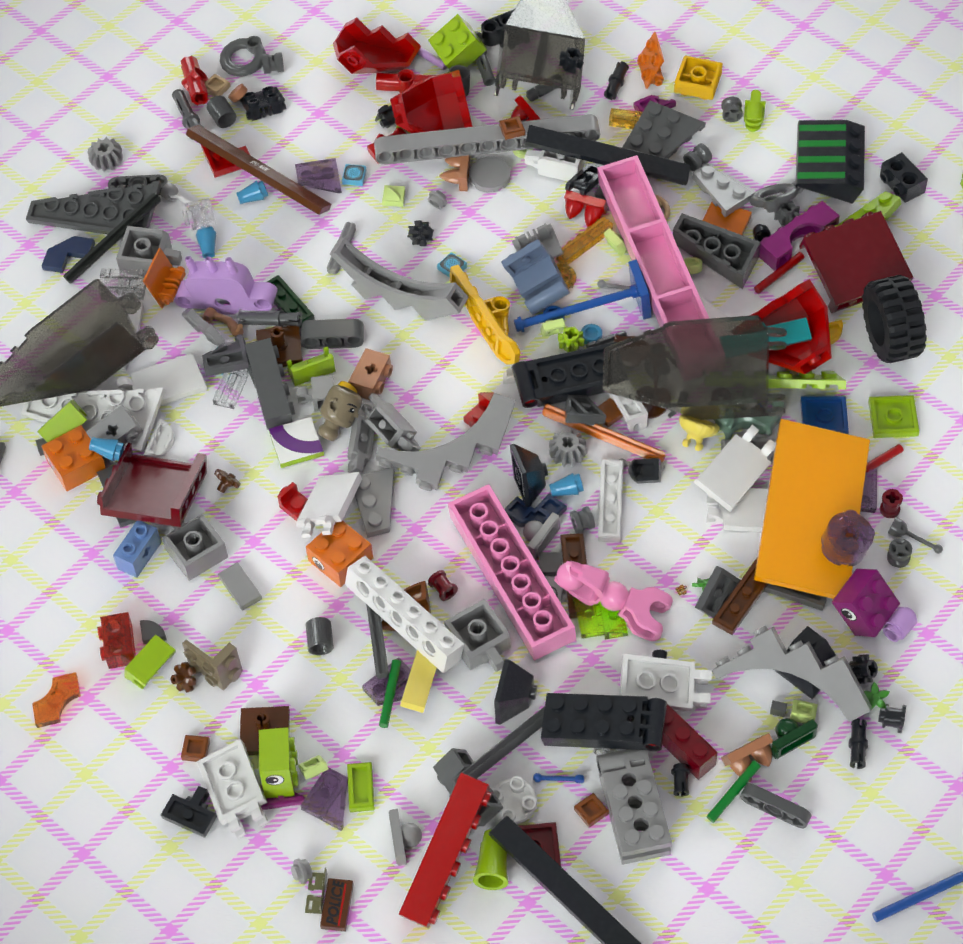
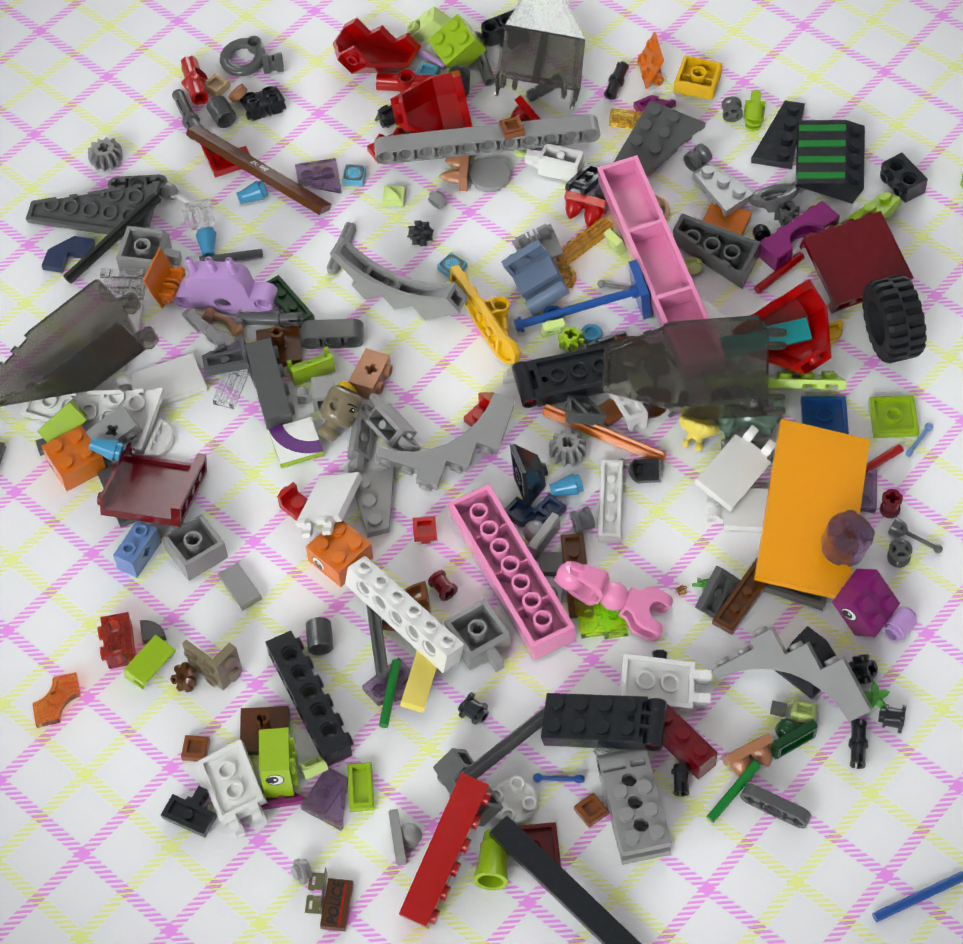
reddish brown plant [214,469,241,493] -> none
black slope [494,659,538,725] -> none
black tile [525,125,691,186] -> none
black gear [559,47,584,73] -> none
none -> dark grey bar [199,249,263,262]
none -> black brick [265,630,354,767]
none -> yellowish green slope [407,6,452,42]
none -> red tile [412,516,437,544]
none -> medium azure tile [415,62,440,75]
none -> black brick [458,692,489,725]
none -> black wing [751,100,805,169]
none -> medium blue hinge [905,423,933,457]

